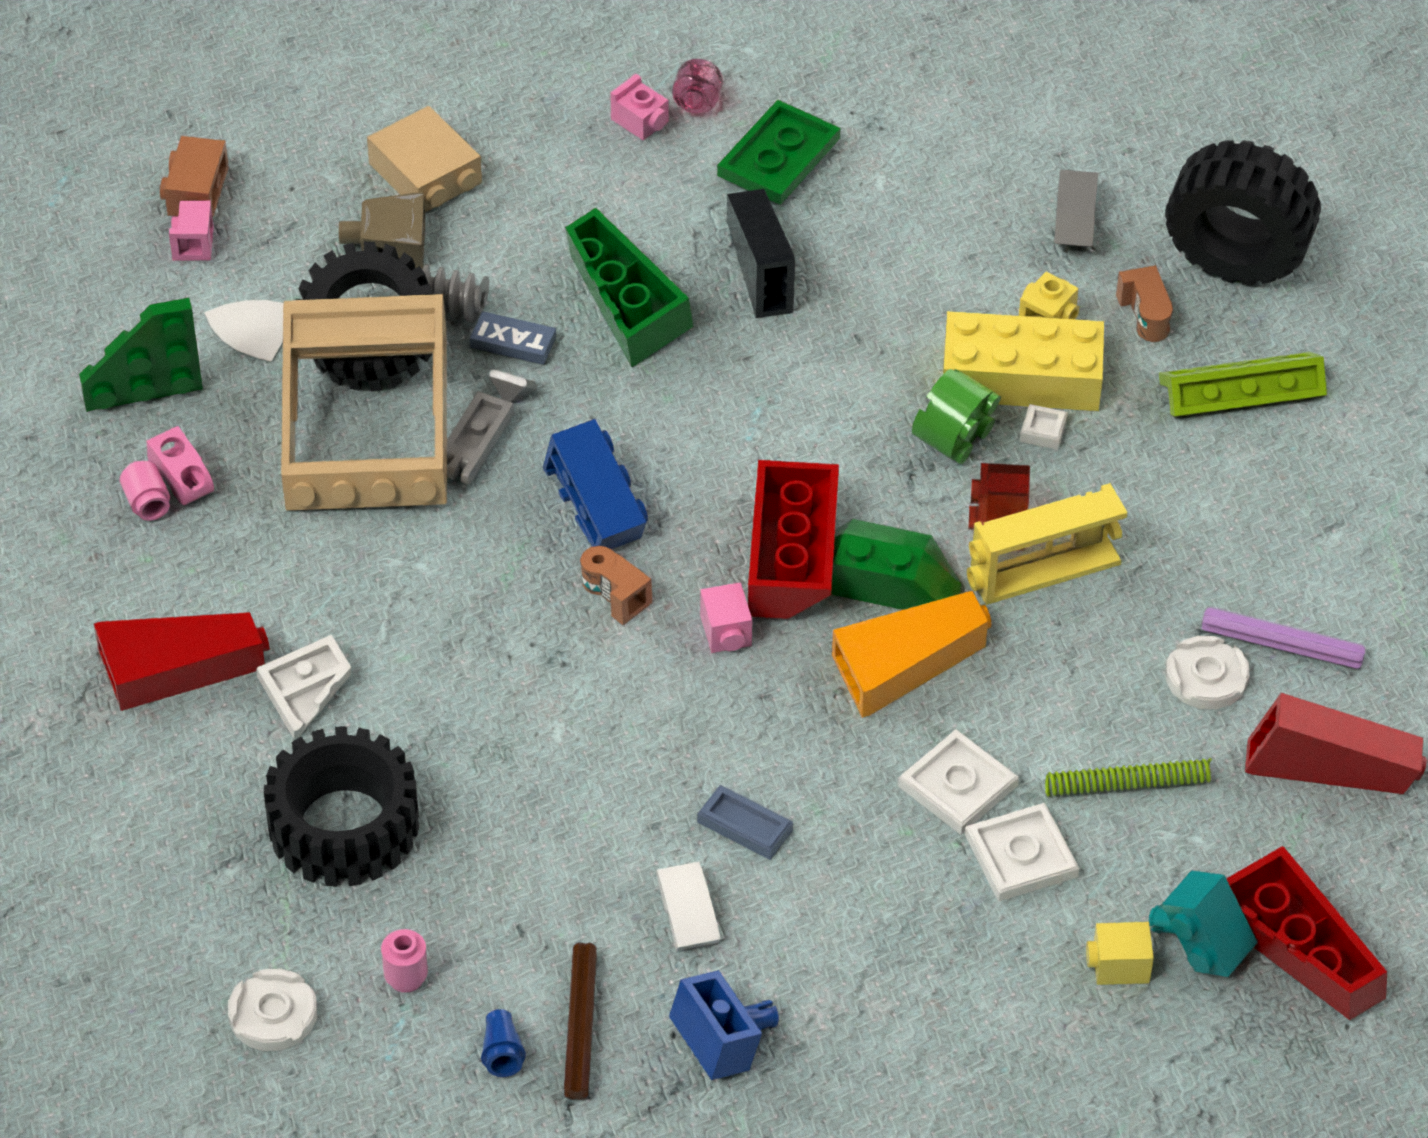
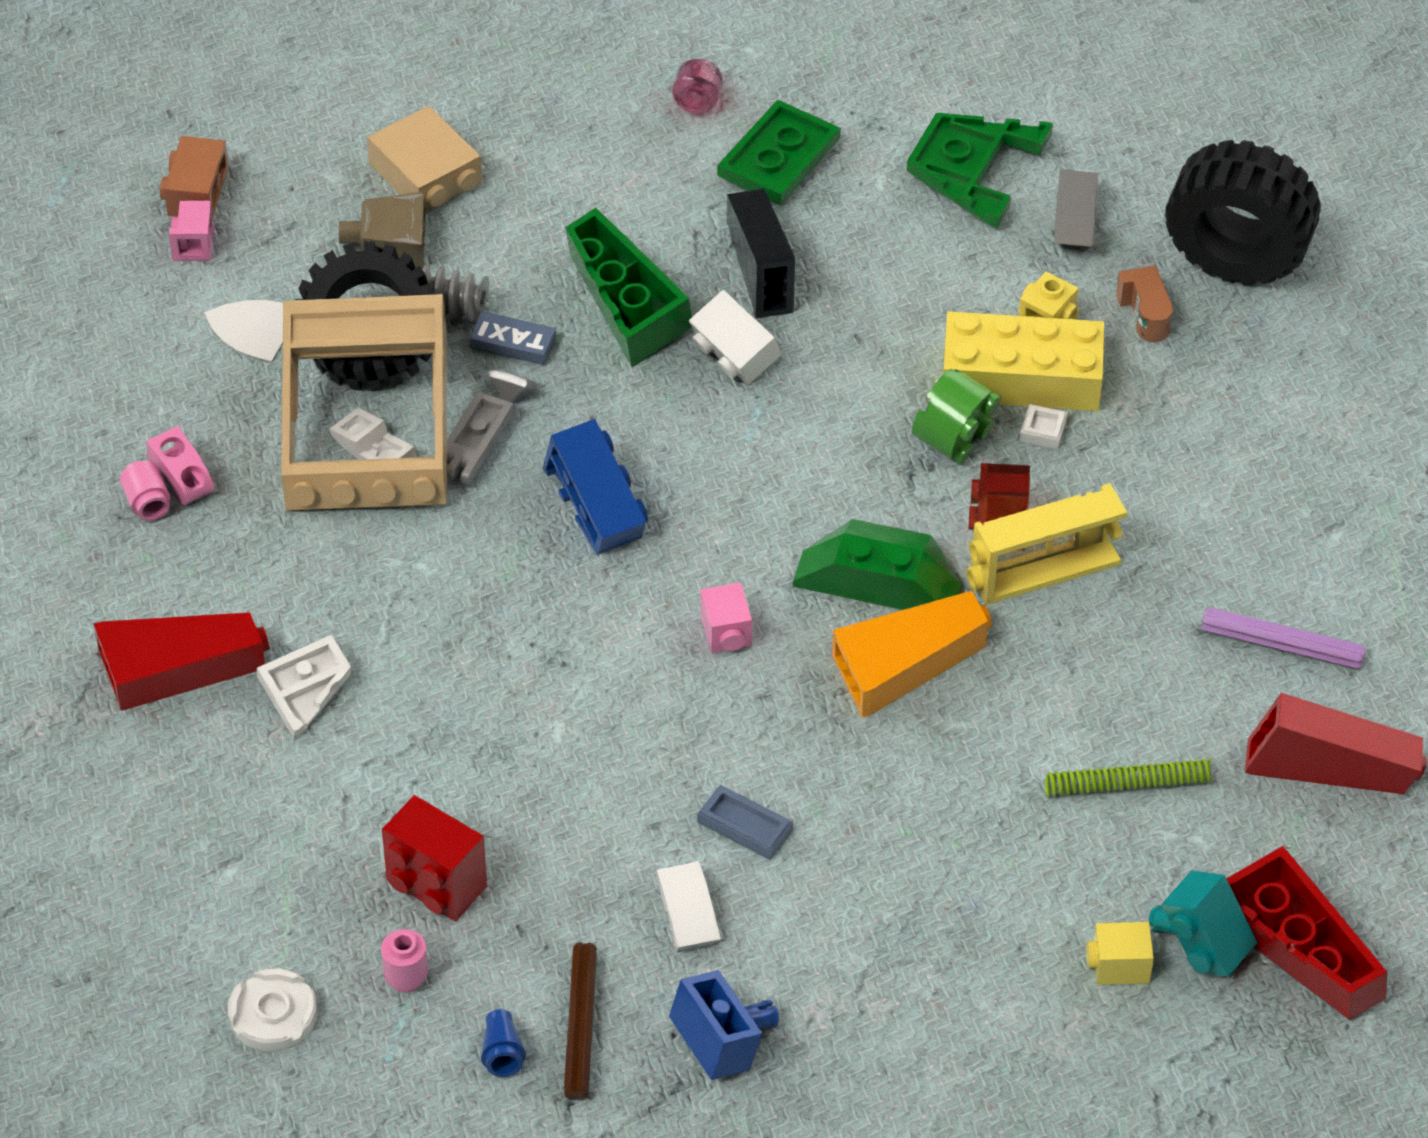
green plate [79,297,203,412] -> none
black tyre [264,726,419,887] -> none
nougat leg [580,546,652,625] -> none
bright pink brick [610,74,669,141] -> none
red slope [748,460,839,619] -> none
white tile [898,729,1019,835] -> none
white tile [965,803,1079,902] -> none
lime fence [1159,352,1327,416] -> none
white tile [1165,636,1249,710] -> none
none -> white slope [329,407,418,460]
none -> red brick [382,795,487,922]
none -> white brick [689,290,782,385]
none -> green wing [907,113,1053,228]

